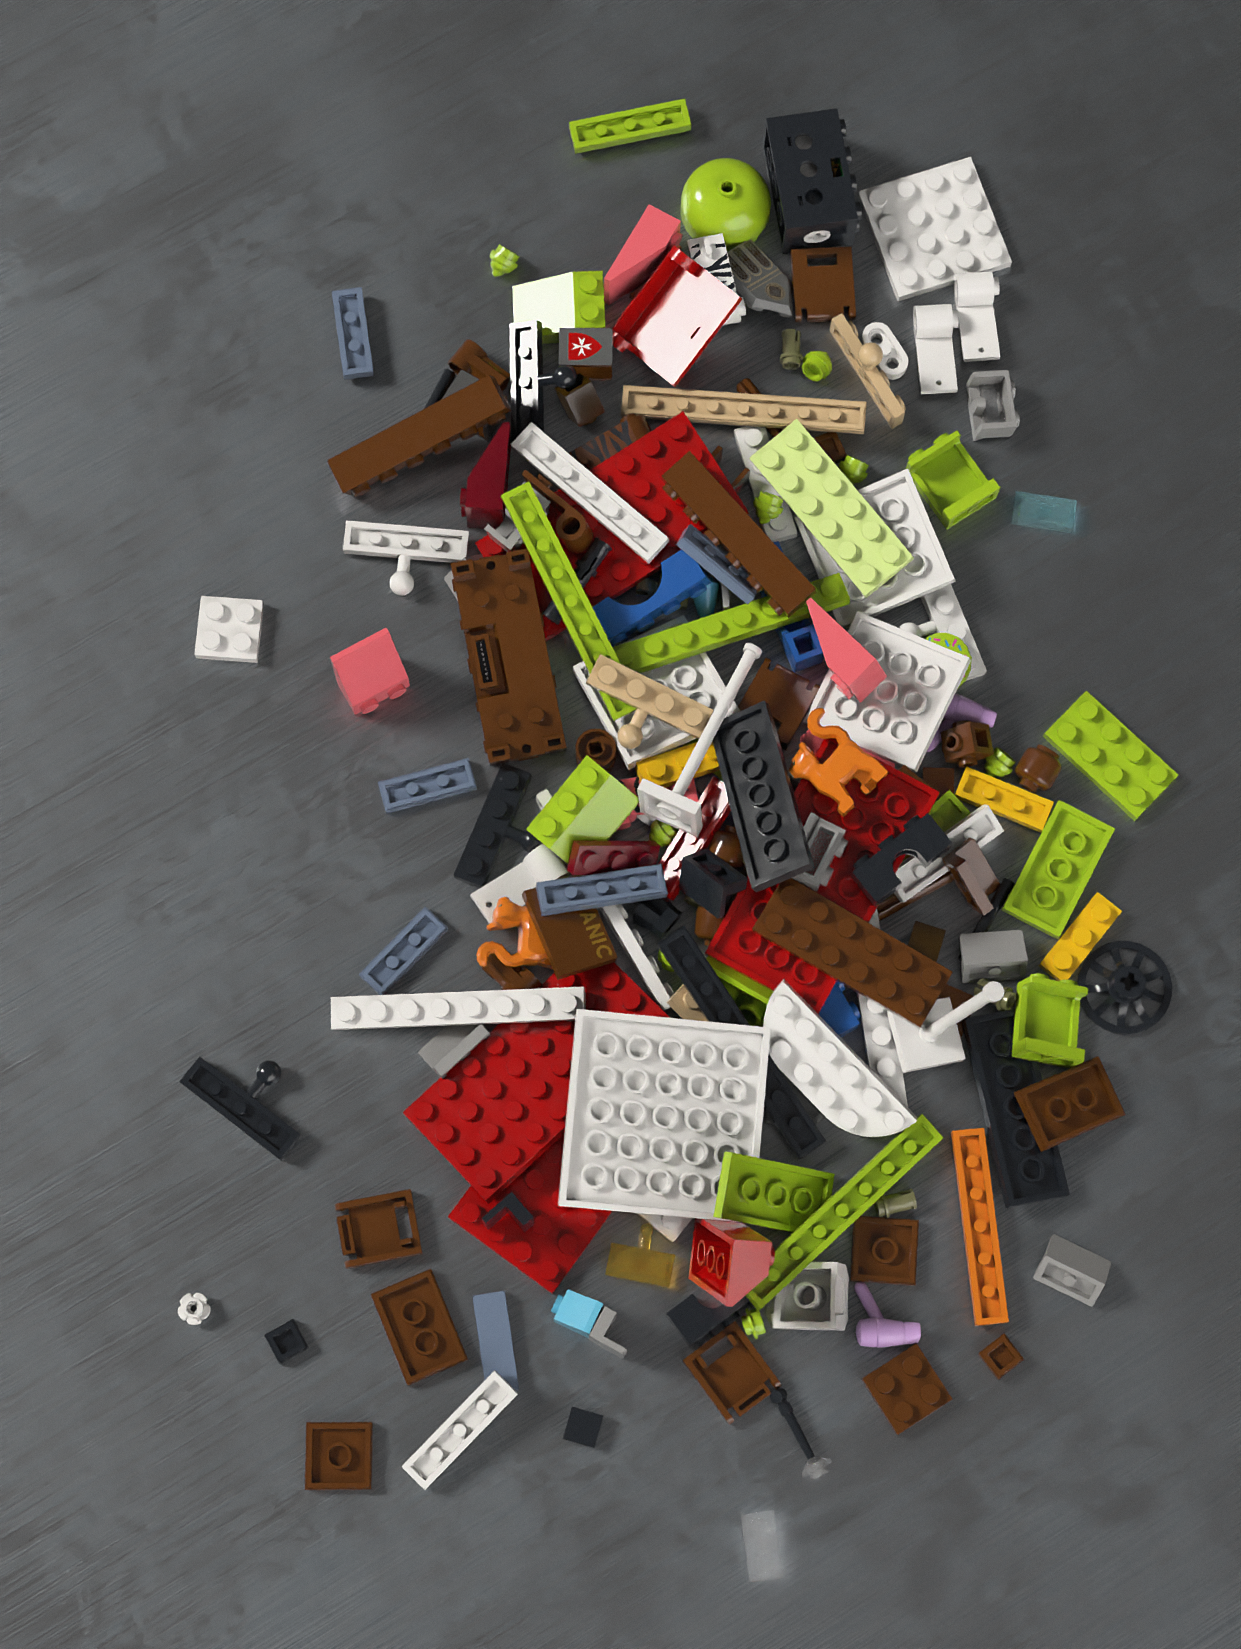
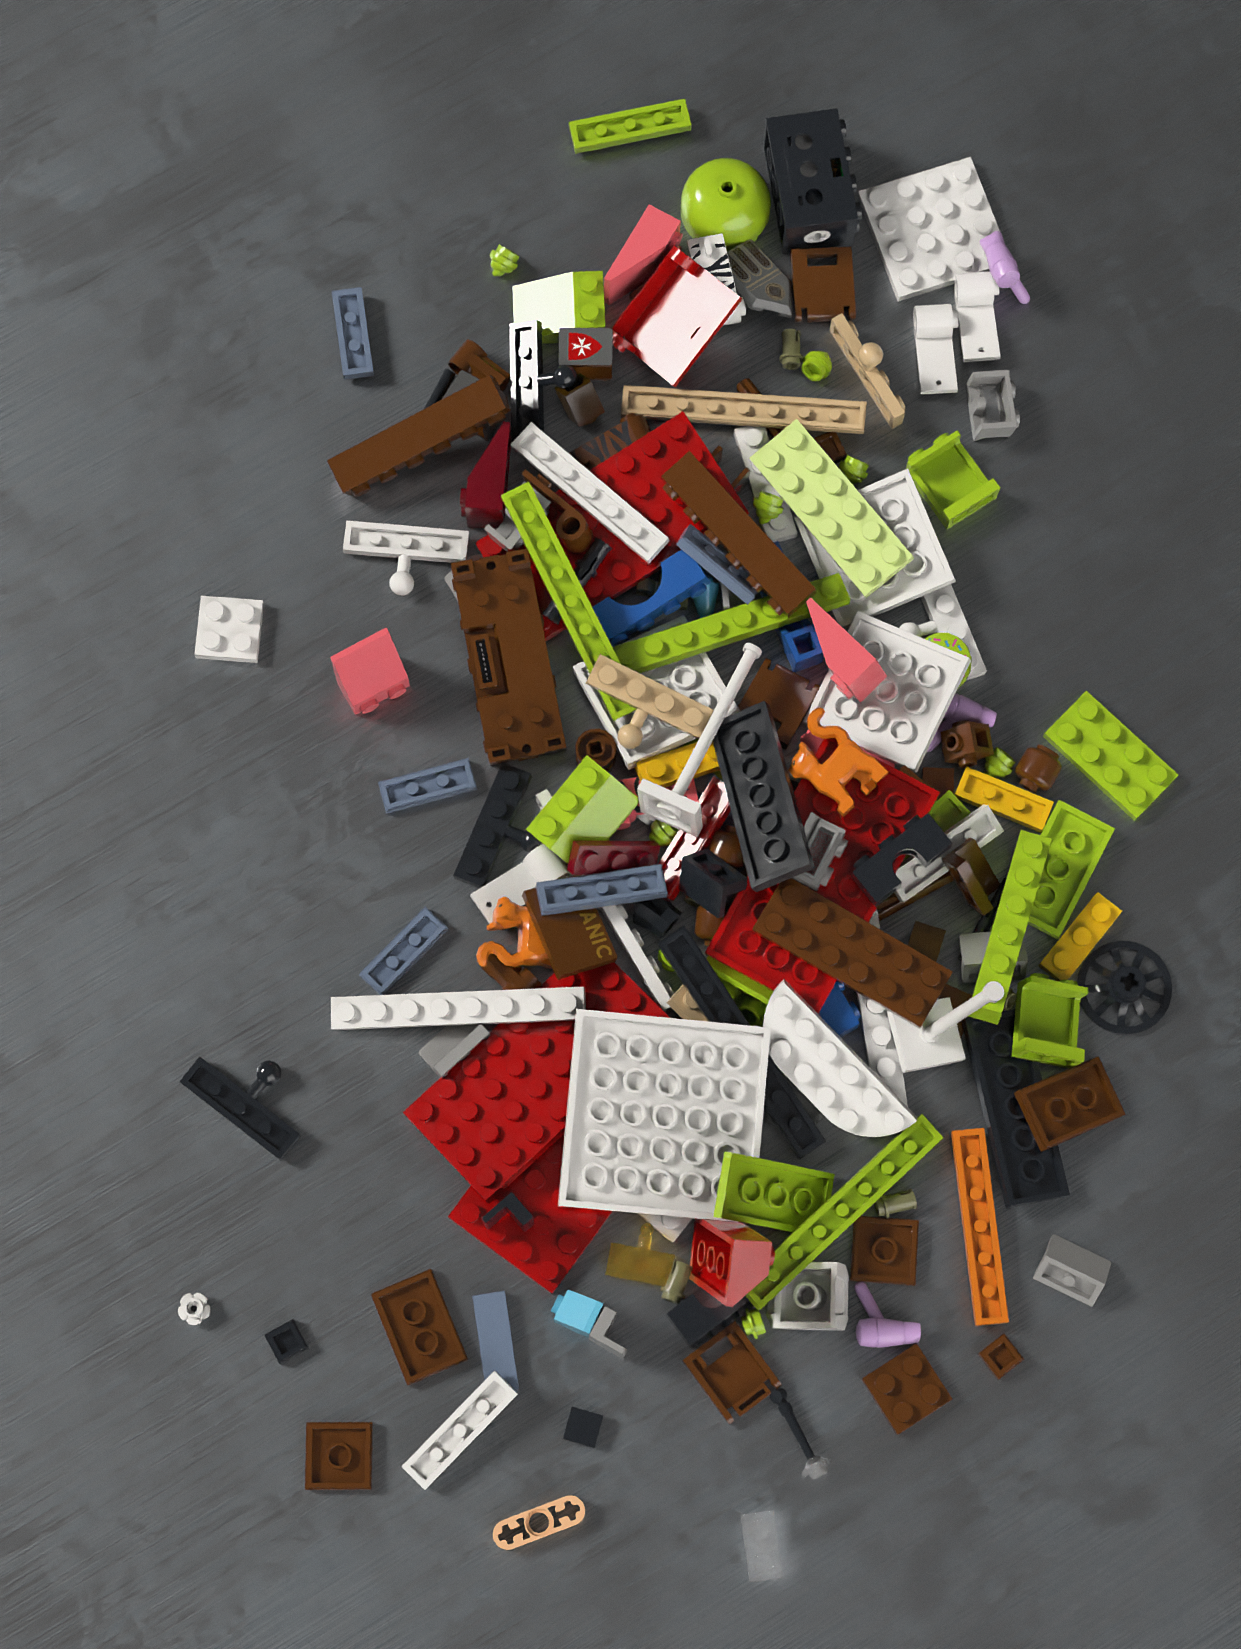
reddish brown container [334,1189,423,1269] -> none
white plate [861,322,908,380] -> none
clear light blue plate [1011,491,1077,533] -> none
none -> light nougat beam [493,1495,585,1550]
none -> olive pin [660,1260,693,1304]
none -> lime brick [969,830,1052,1025]
none -> lavender piece [980,231,1030,304]

